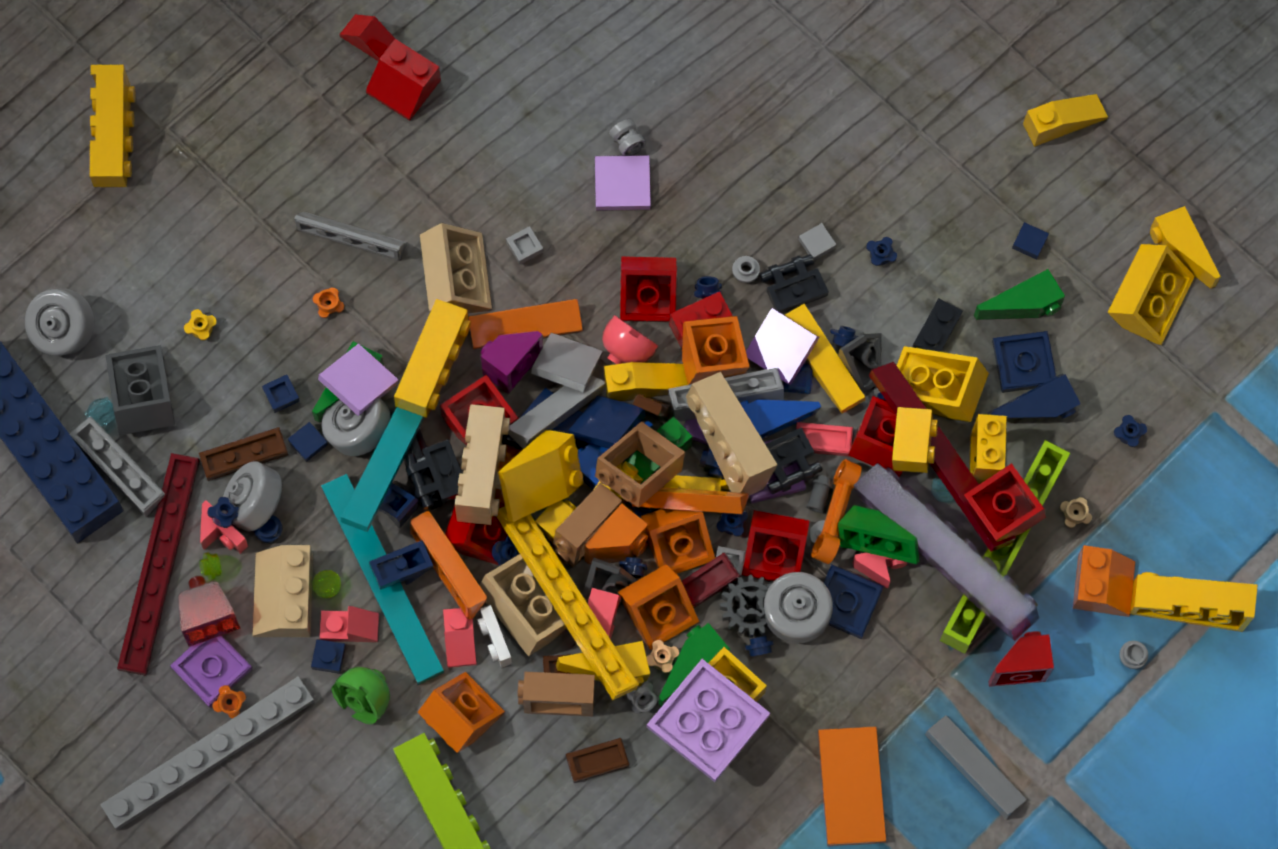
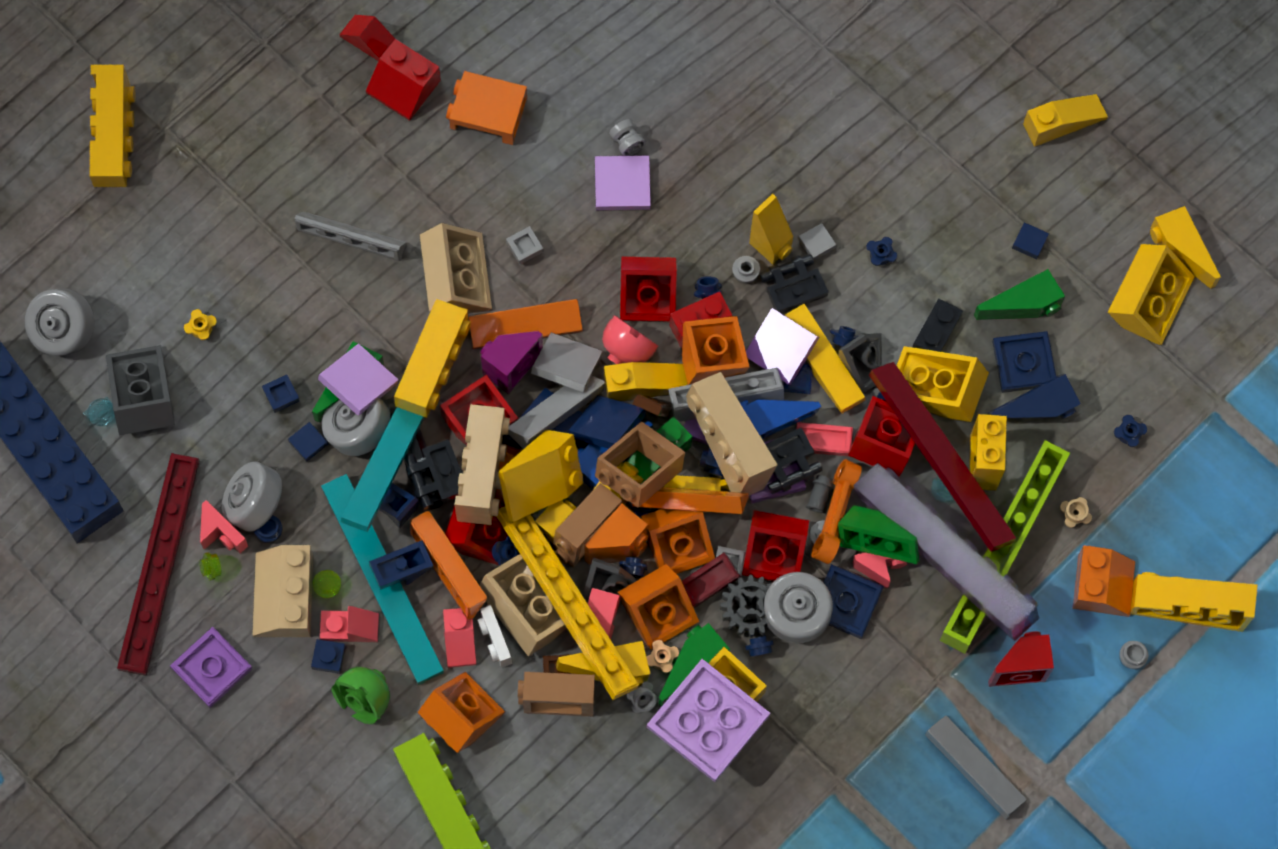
light grey slope [70,416,165,517] -> none
light grey plate [100,677,314,830] -> none
clear red torso [178,576,241,647] -> none
reddish brown tile [199,427,288,481] -> none
dark blue plate [207,497,239,528] -> none
orange plate [212,685,246,718] -> none
orange plate [313,287,344,318] -> none
reddish brown tile [565,738,629,783] -> none
dark blue plate [716,510,748,537] -> none
orange tile [818,727,886,846] -> none
yellow brick [892,407,938,473] -> none
red slope [964,463,1046,542] -> none
none -> orange panel [446,71,527,145]
none -> yellow slope [749,193,793,264]

